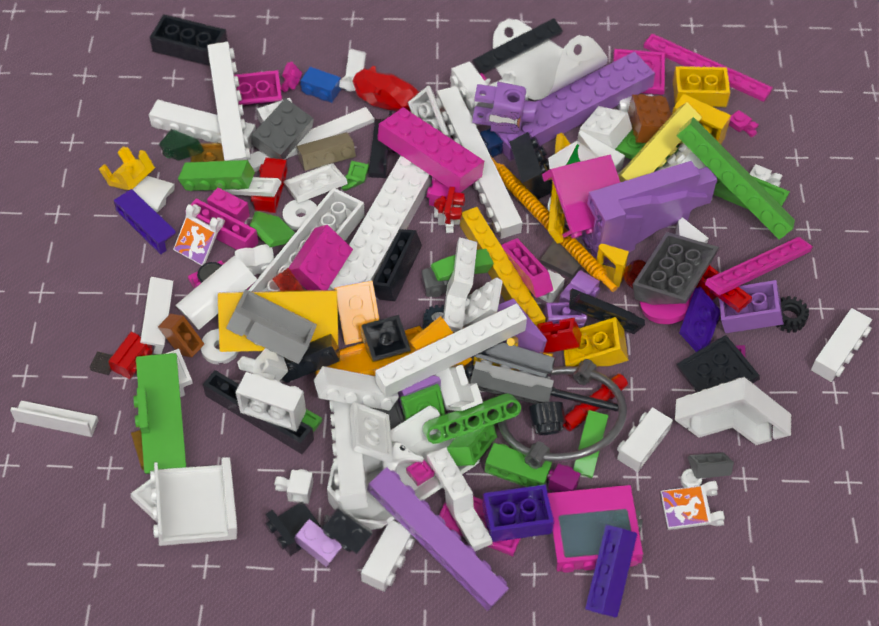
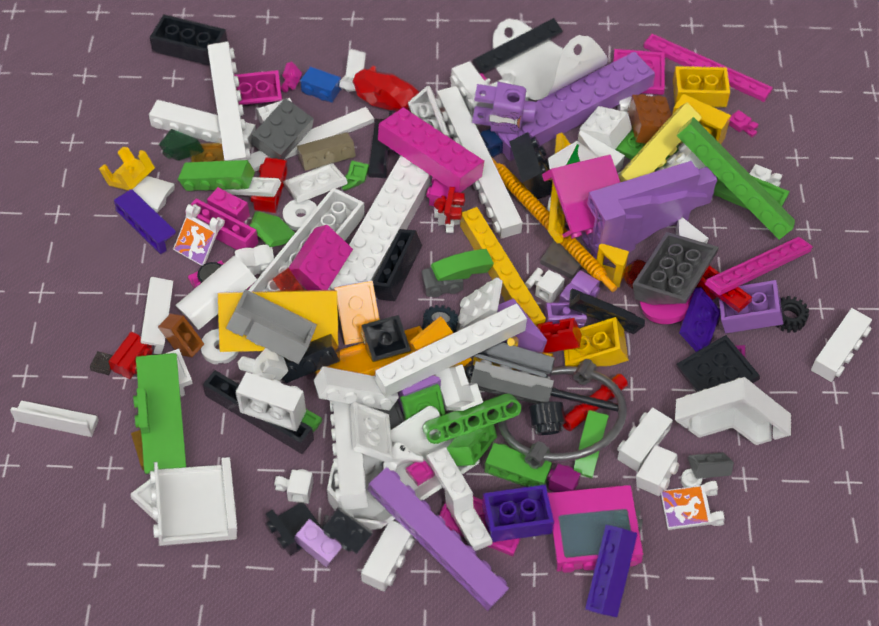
white bracket [443,237,477,332] -> none
dark pink brick [501,238,553,298] -> none
none -> white brick [636,445,679,496]

